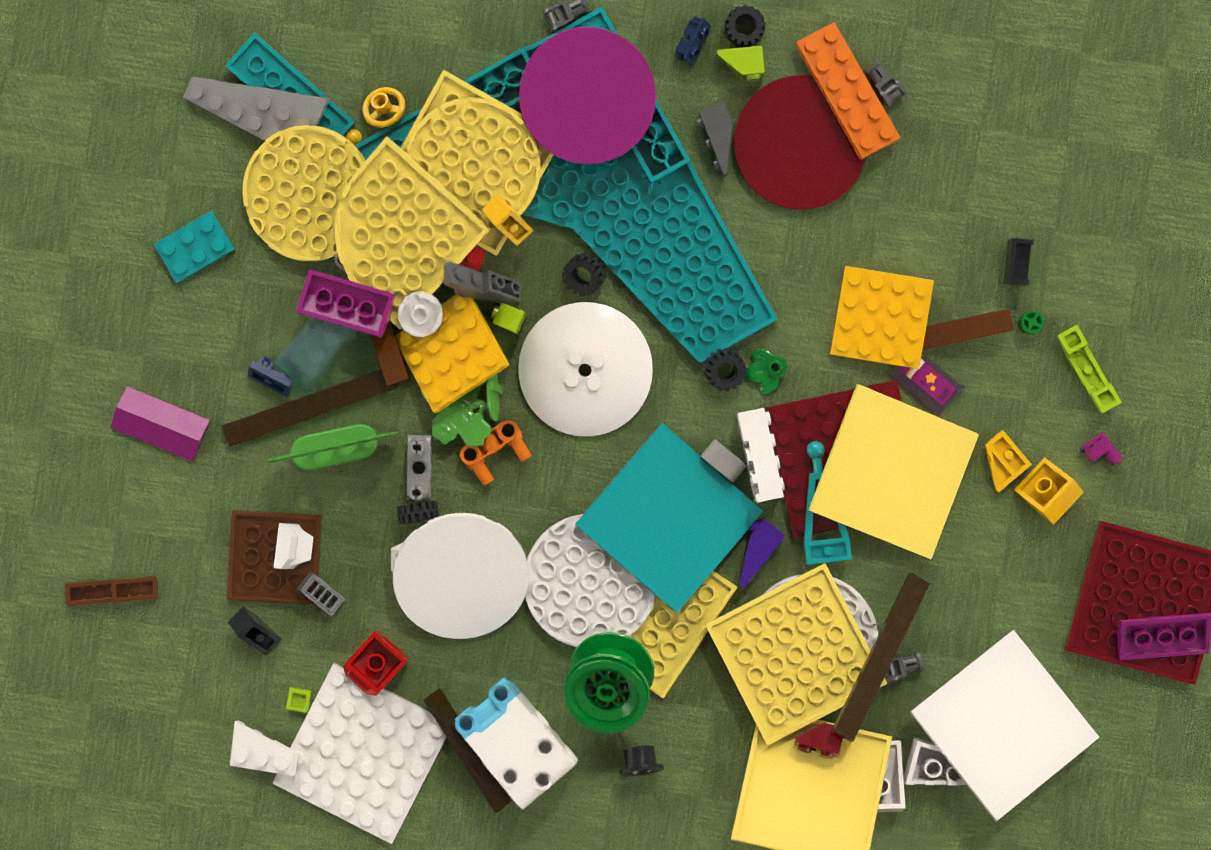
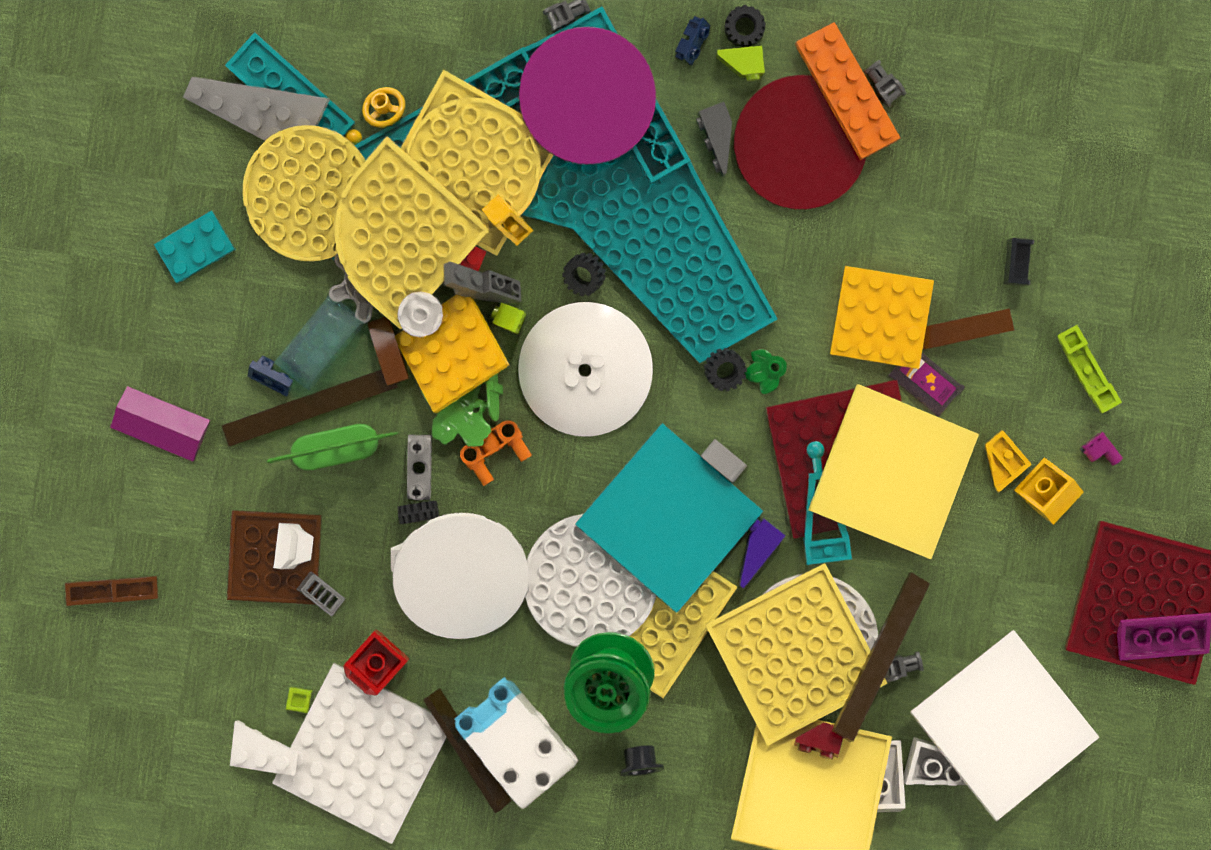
black slope [228,606,282,656] -> none
magenta slope [295,269,395,338] -> none
white wedge [736,408,785,502] -> none
green wheel [1018,311,1044,334] -> none

